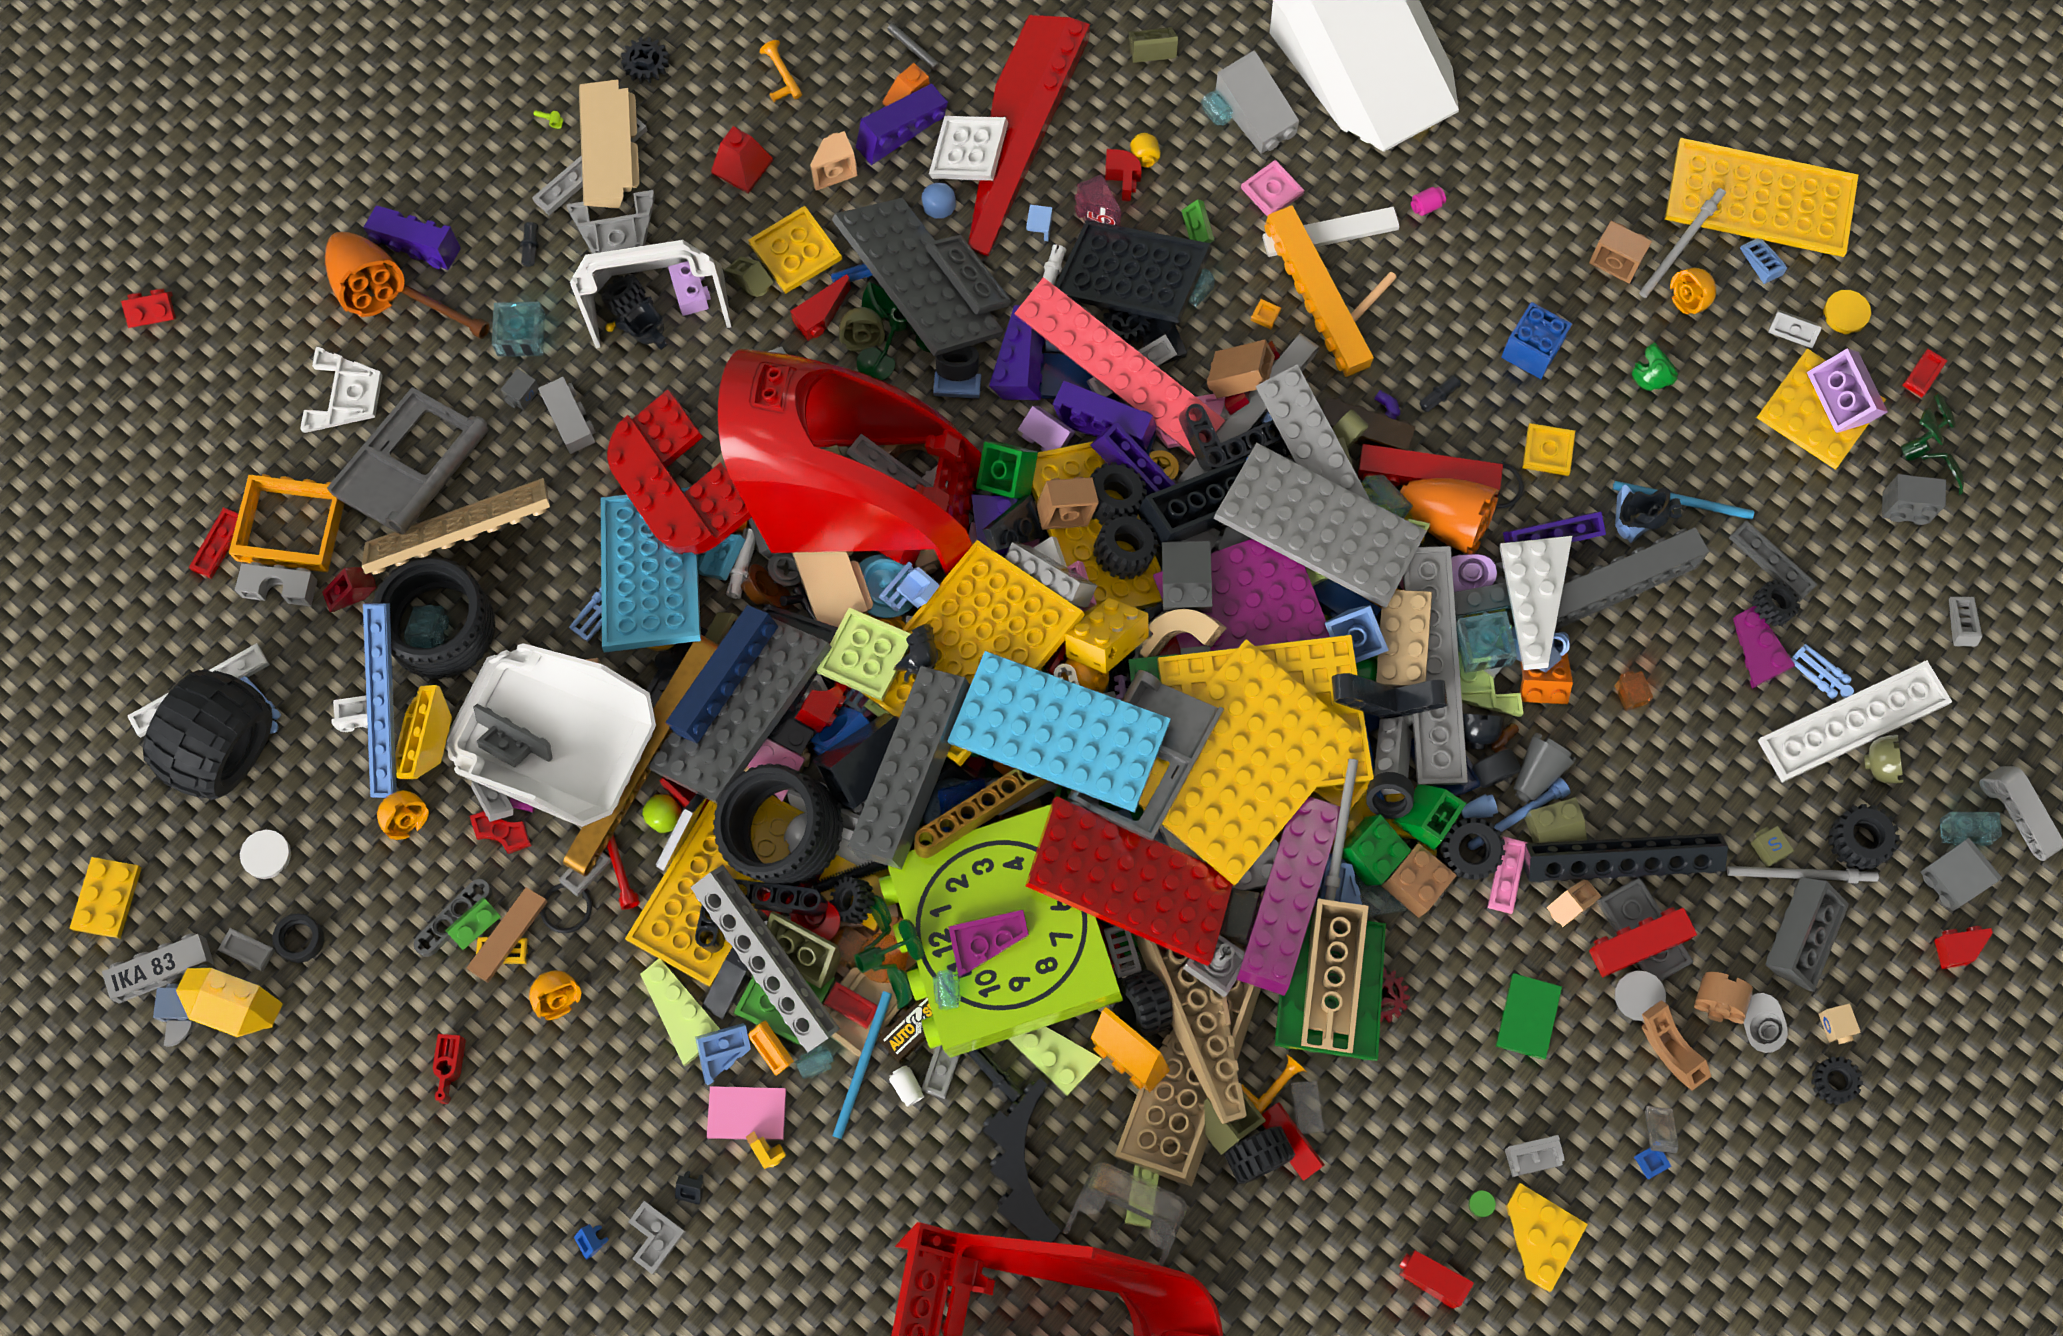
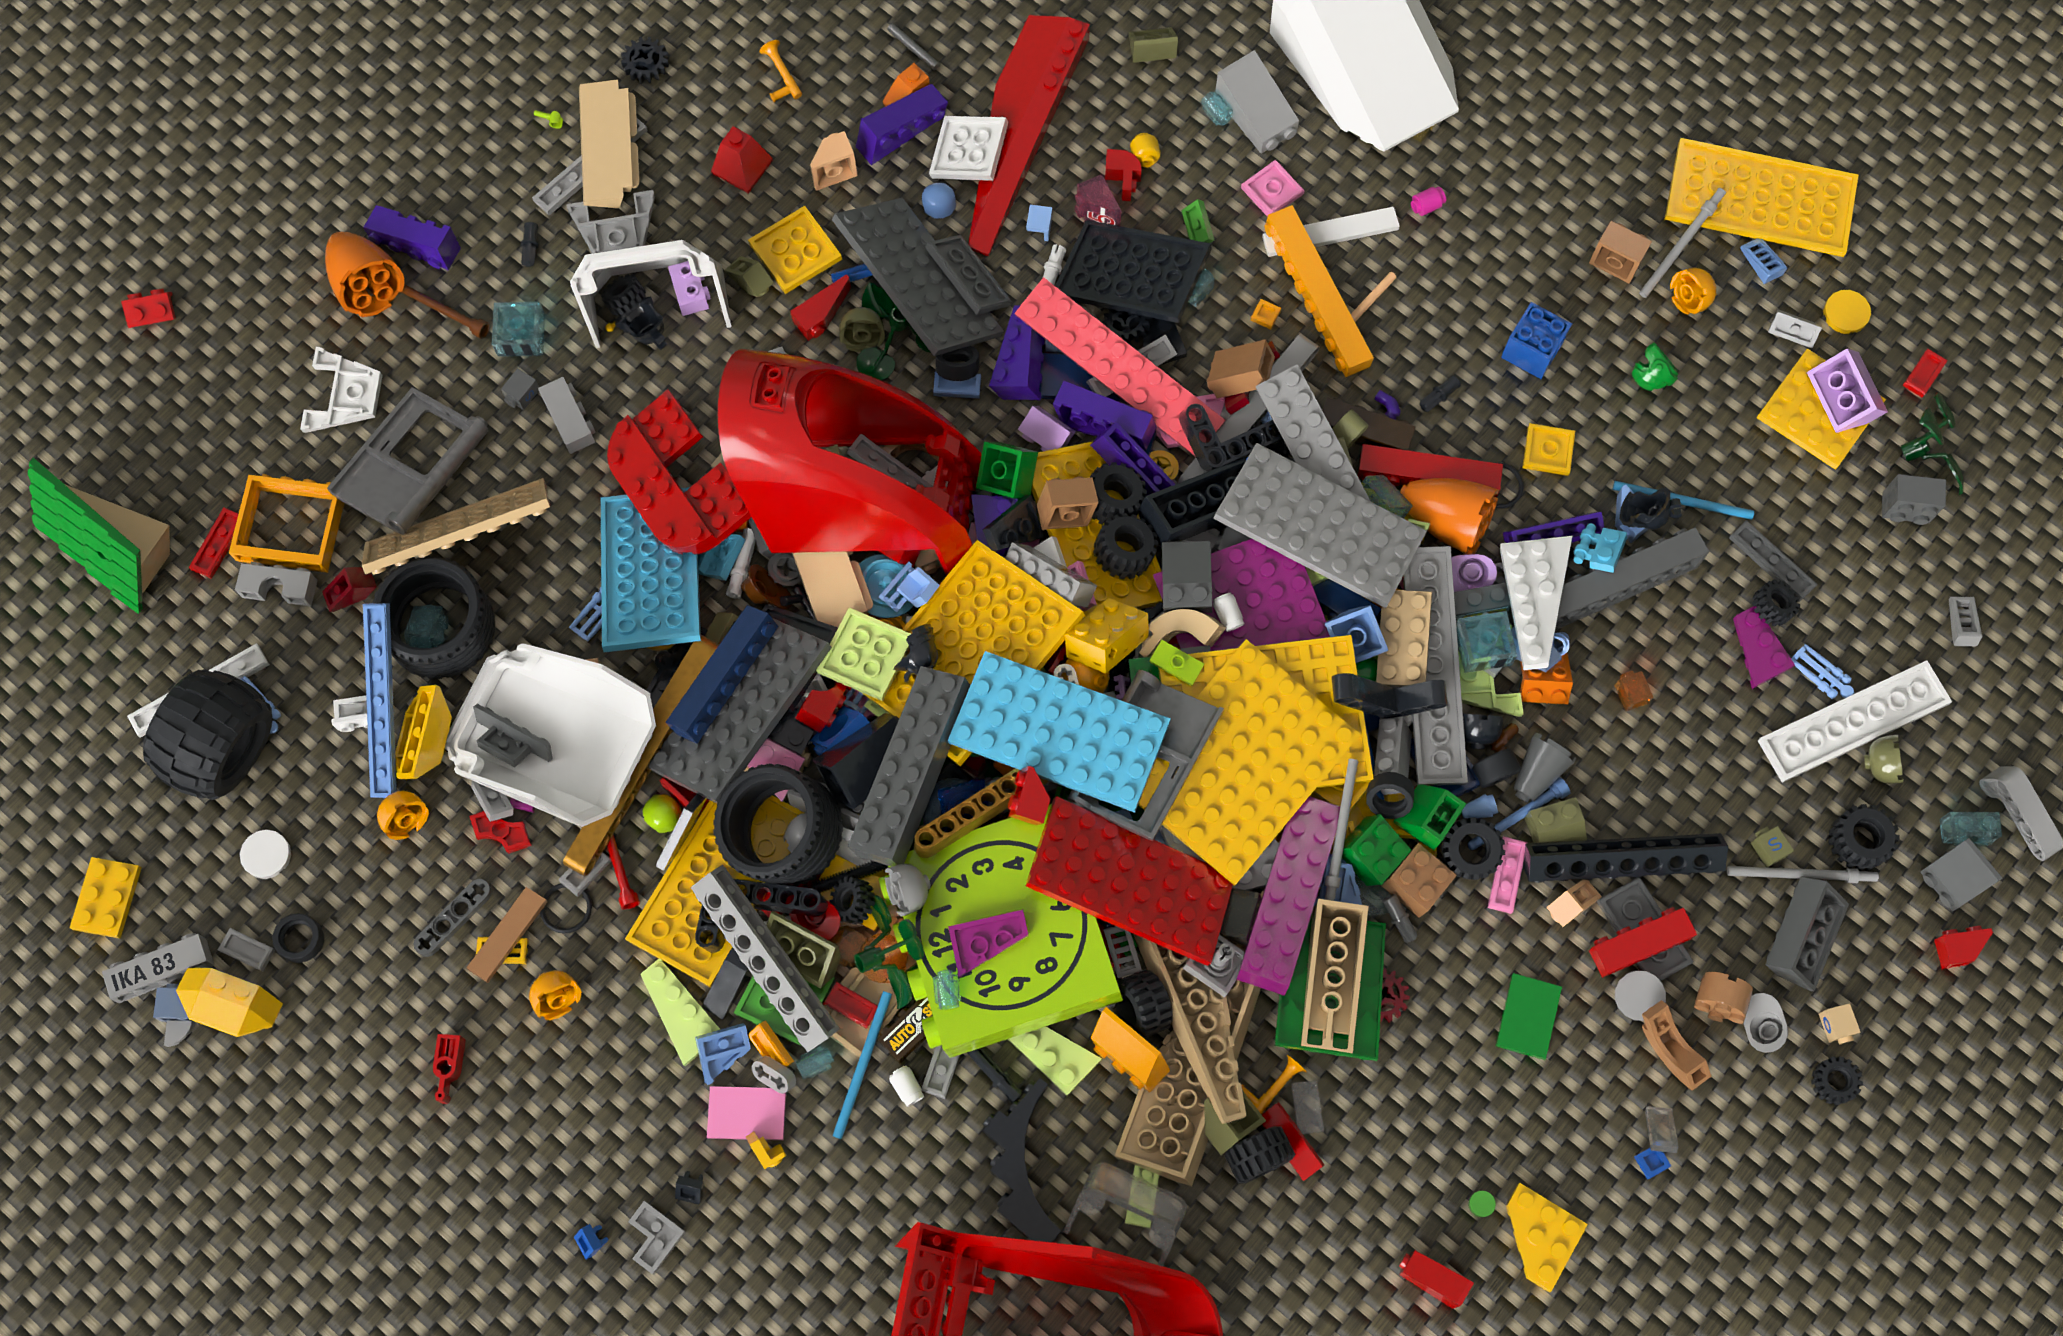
bright green plate [445,897,501,950] -> none
light grey hinge [1505,1135,1565,1177] -> none
none -> piece [28,457,170,614]
none -> light grey beam [752,1056,796,1094]
none -> light grey cylinder [885,864,930,917]
none -> red slope [1008,766,1050,825]
none -> lime plate [1149,639,1204,686]
none -> white piece [1213,593,1244,632]
none -> dark grey axle [1382,894,1417,943]
none -> medium azure plate [1573,524,1627,573]

